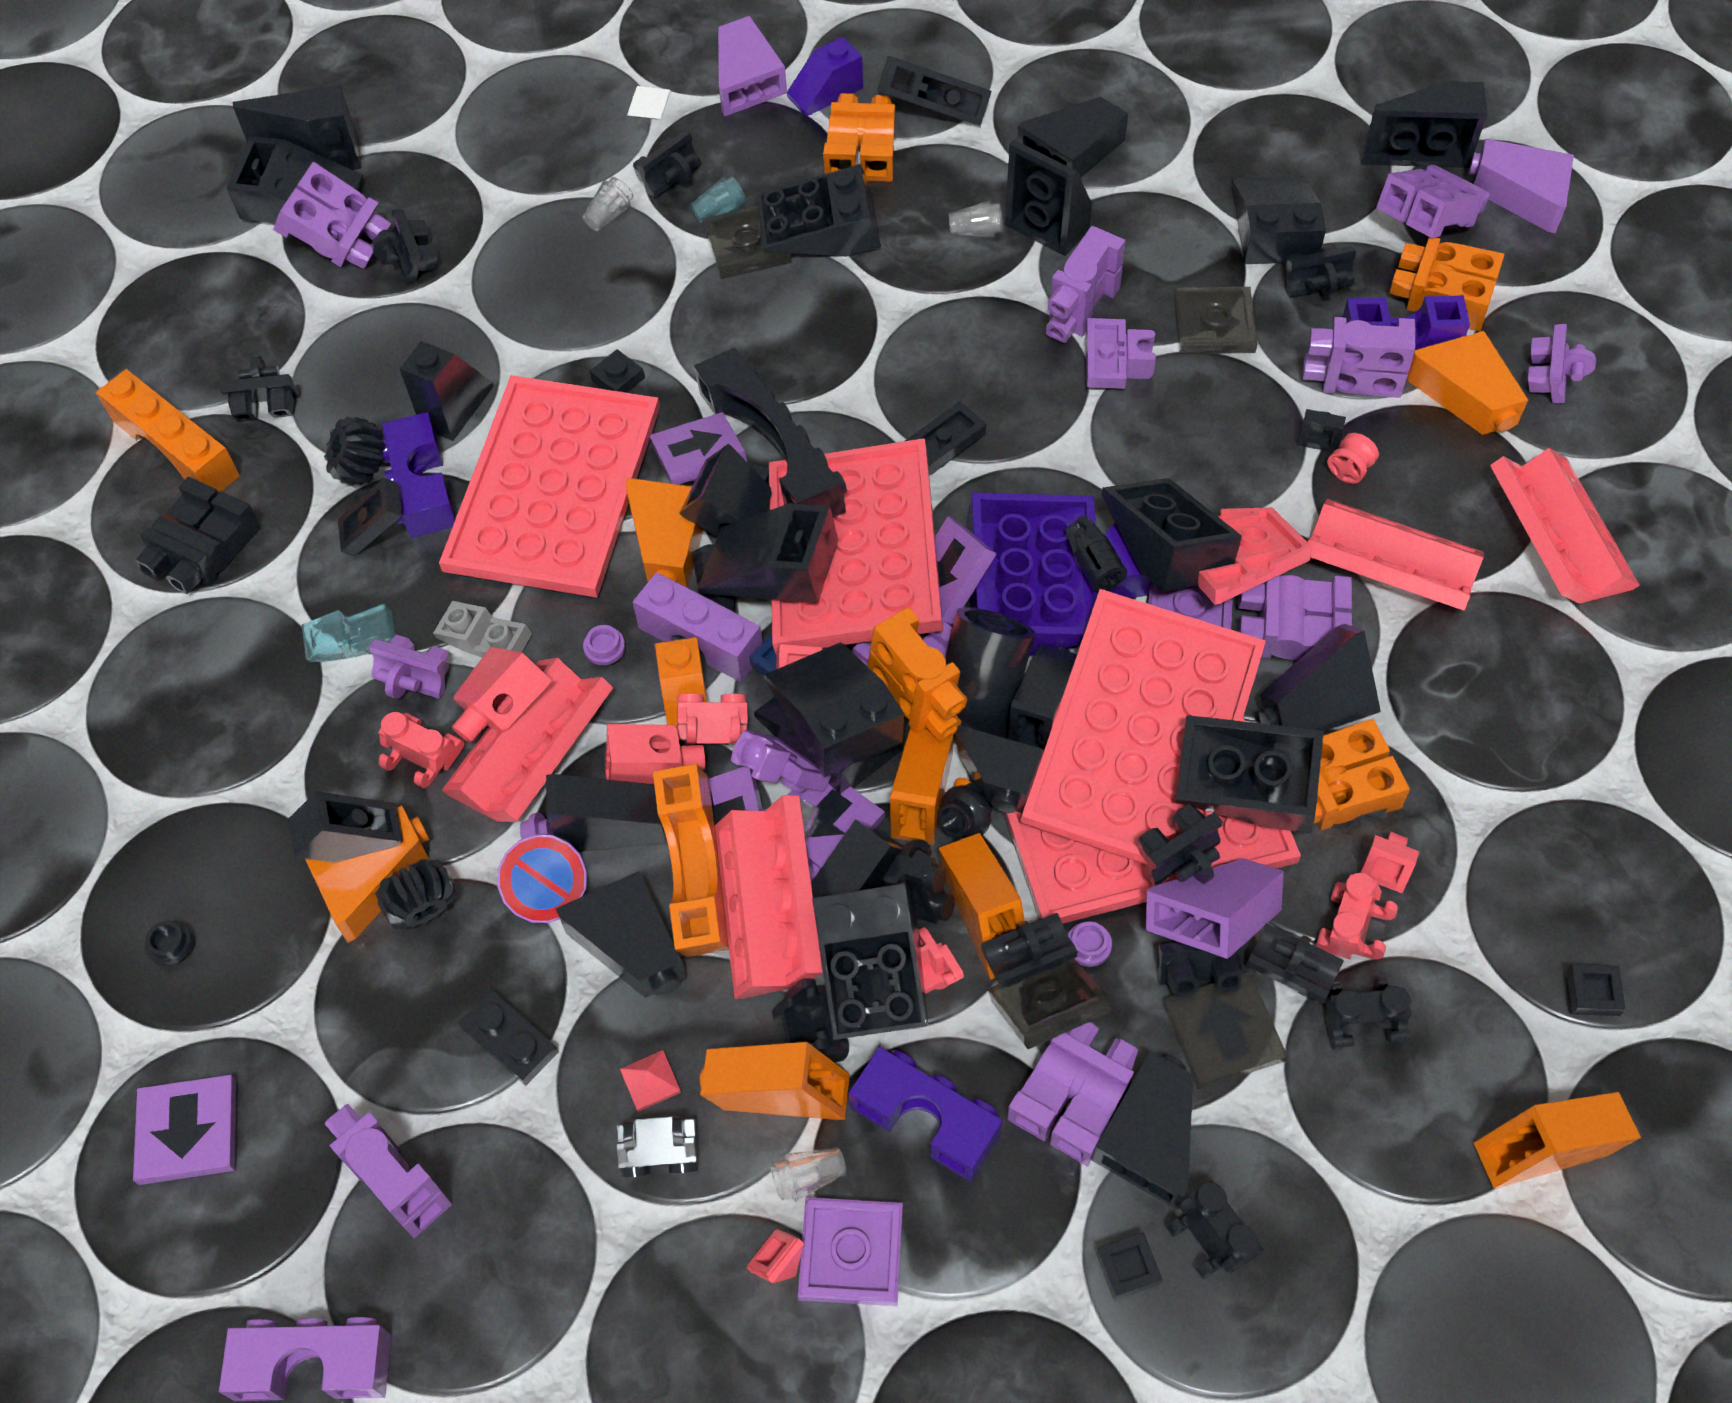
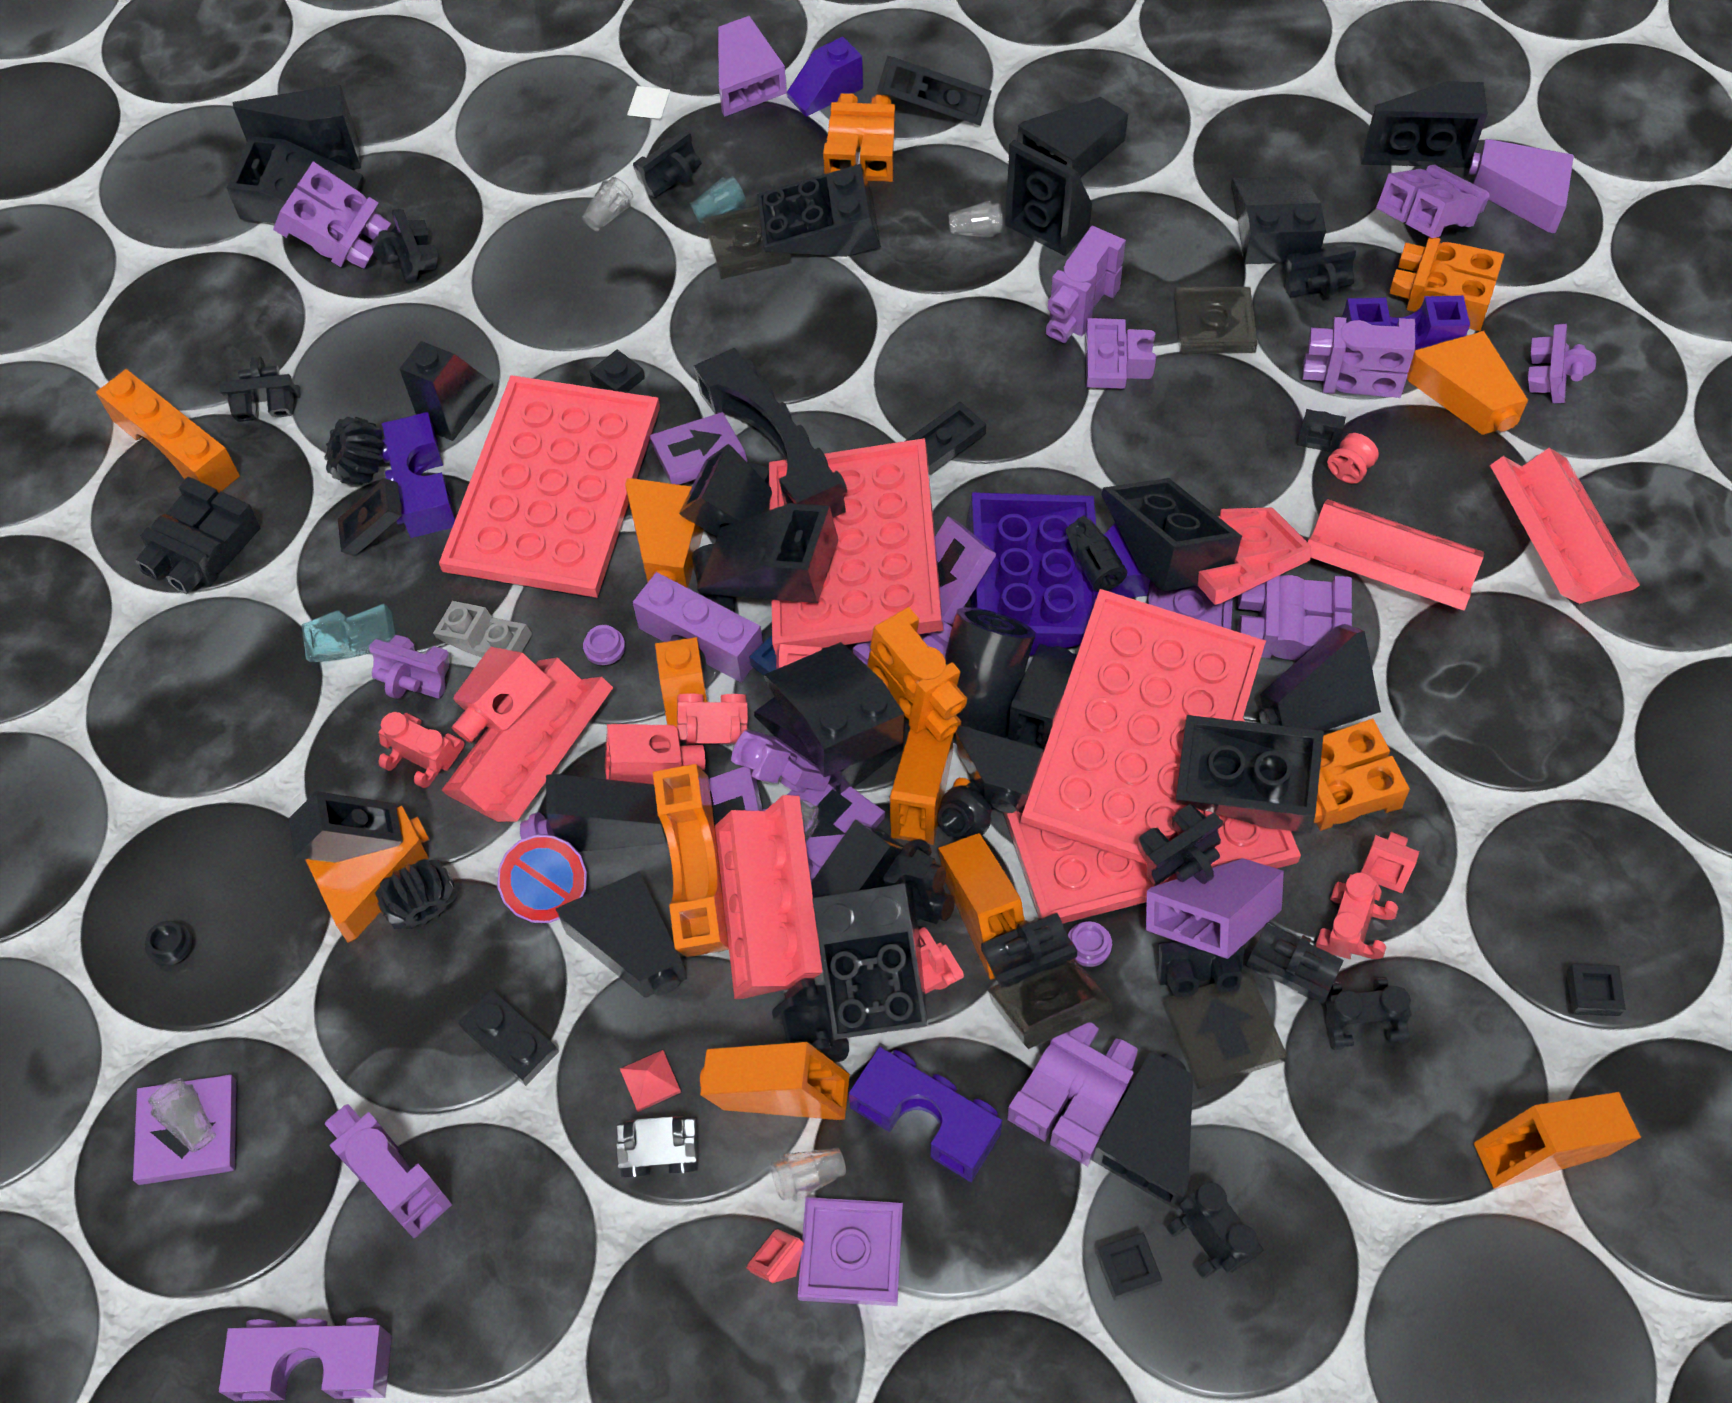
none -> clear cone [148,1078,216,1152]

